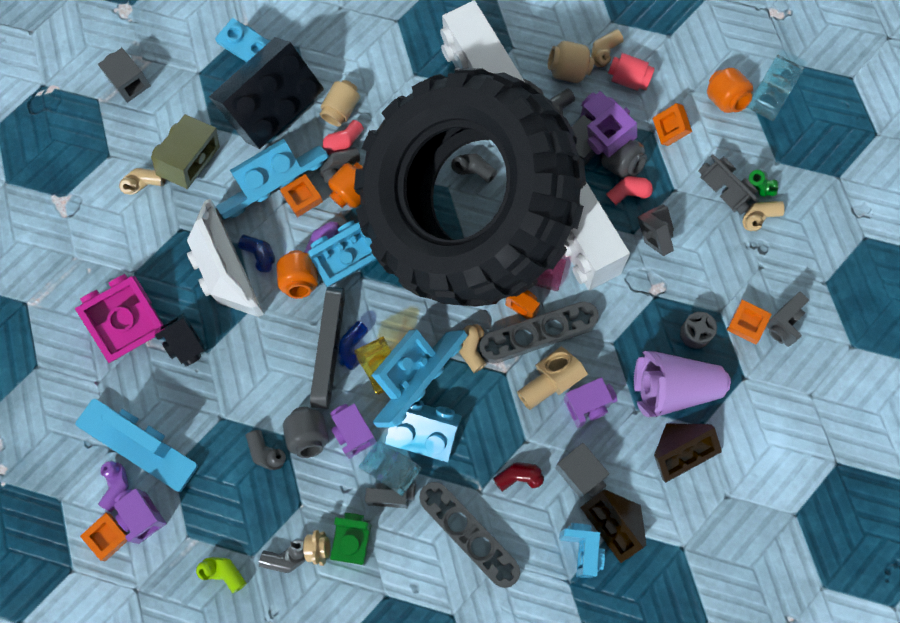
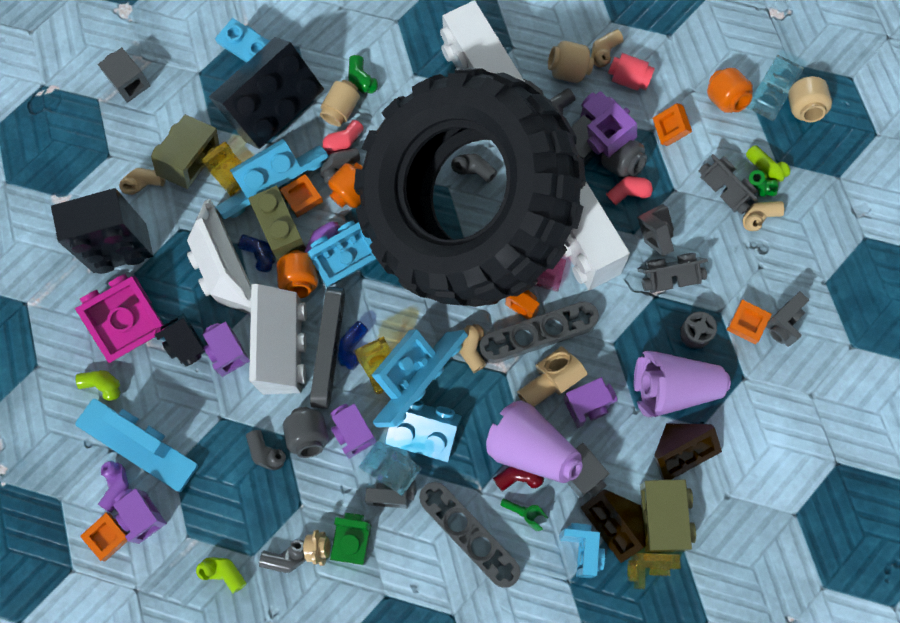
none -> black brick [51,188,154,274]
none -> lime arm [75,370,121,401]
none -> clear yellow bracket [202,142,242,197]
none -> medium lavender brick [203,321,250,377]
none -> olive brick [248,185,306,261]
none -> white slope [249,284,307,395]
none -> green arm [348,55,378,94]
none -> lavender cone [486,400,583,483]
none -> green hand [500,498,548,531]
none -> clear yellow bracket [627,553,680,589]
none -> dark grey hinge [638,253,708,293]
none -> olive brick [640,480,696,552]
none -> lime arm [746,145,791,182]
none -> tan head [788,76,832,123]

